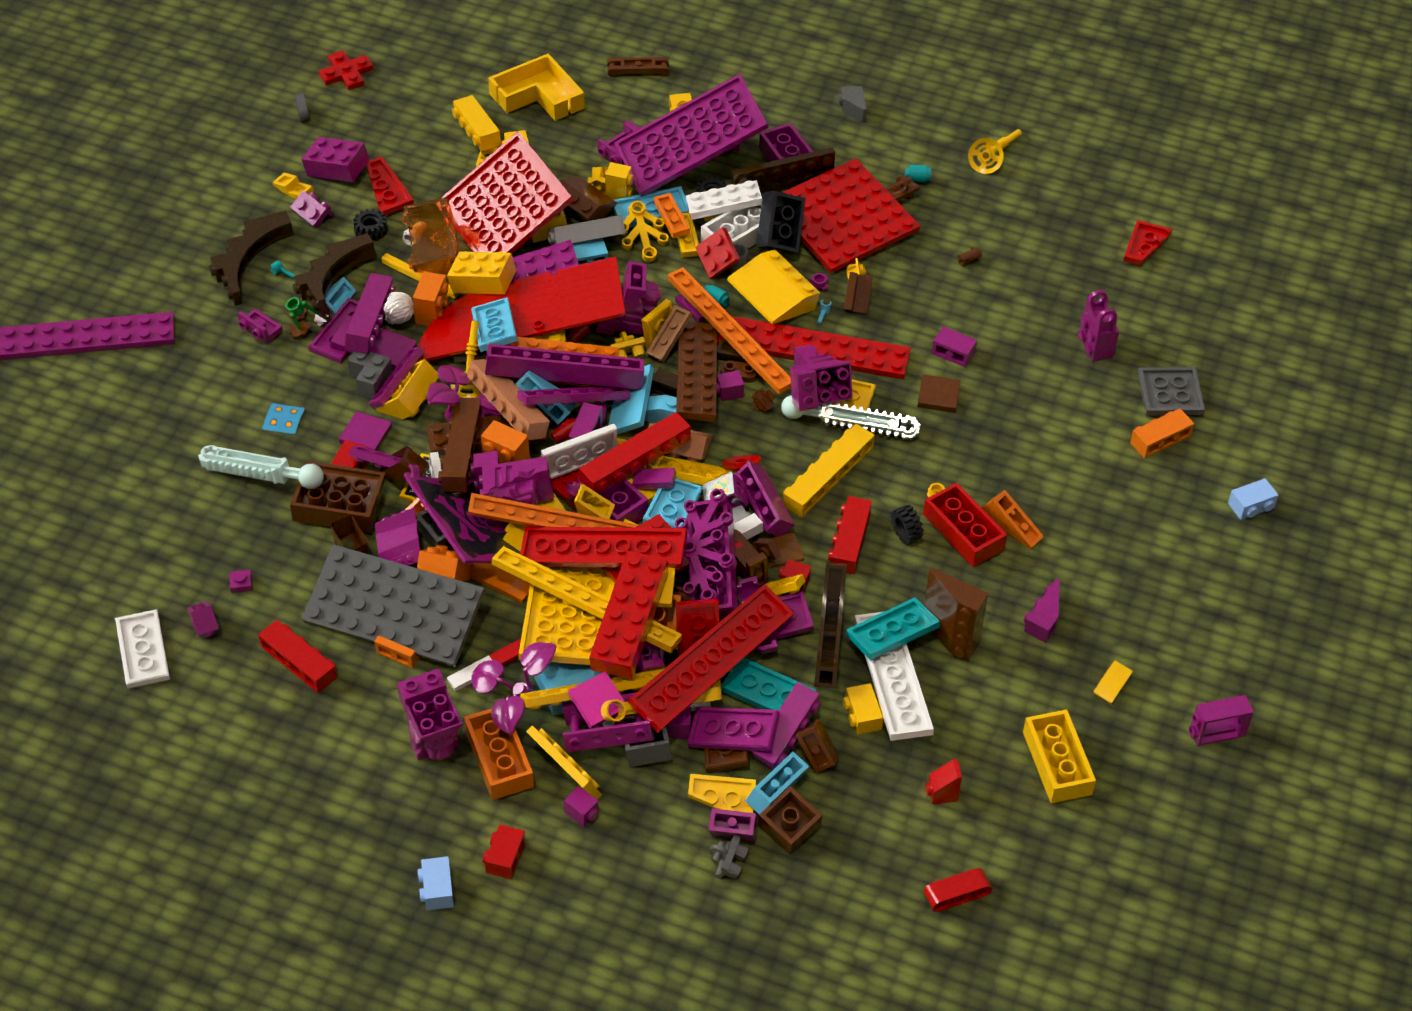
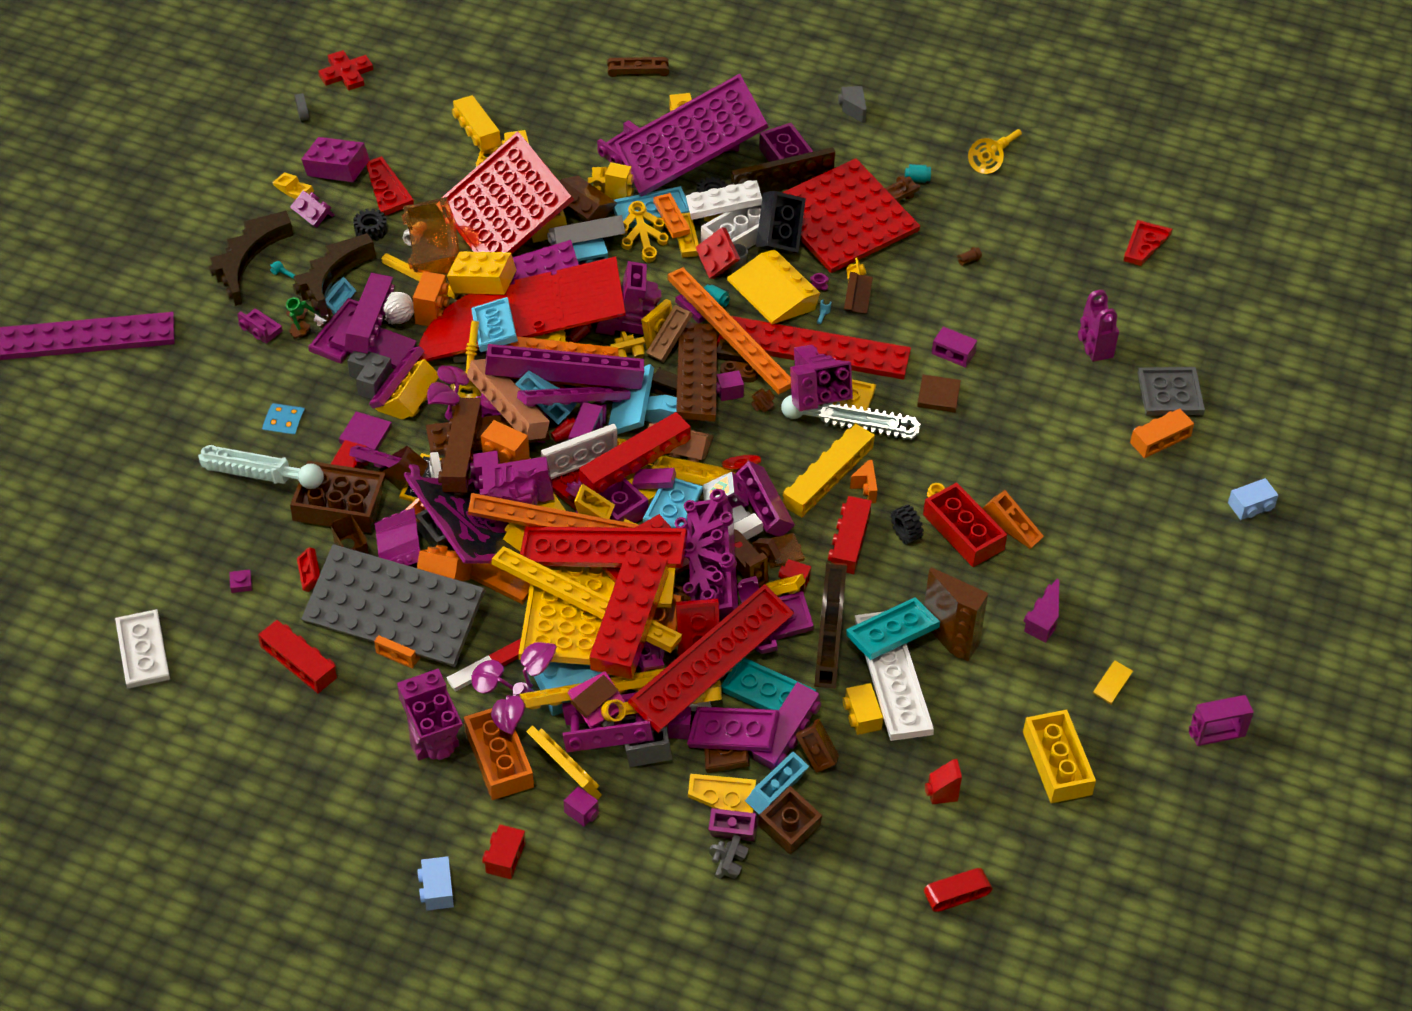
magenta slope [186,601,219,637] -> none
yellow piece [488,54,585,121] -> none
none -> red plate [297,547,320,592]
none -> reddish brown tile [571,675,618,718]
none -> orange slope [850,460,877,503]

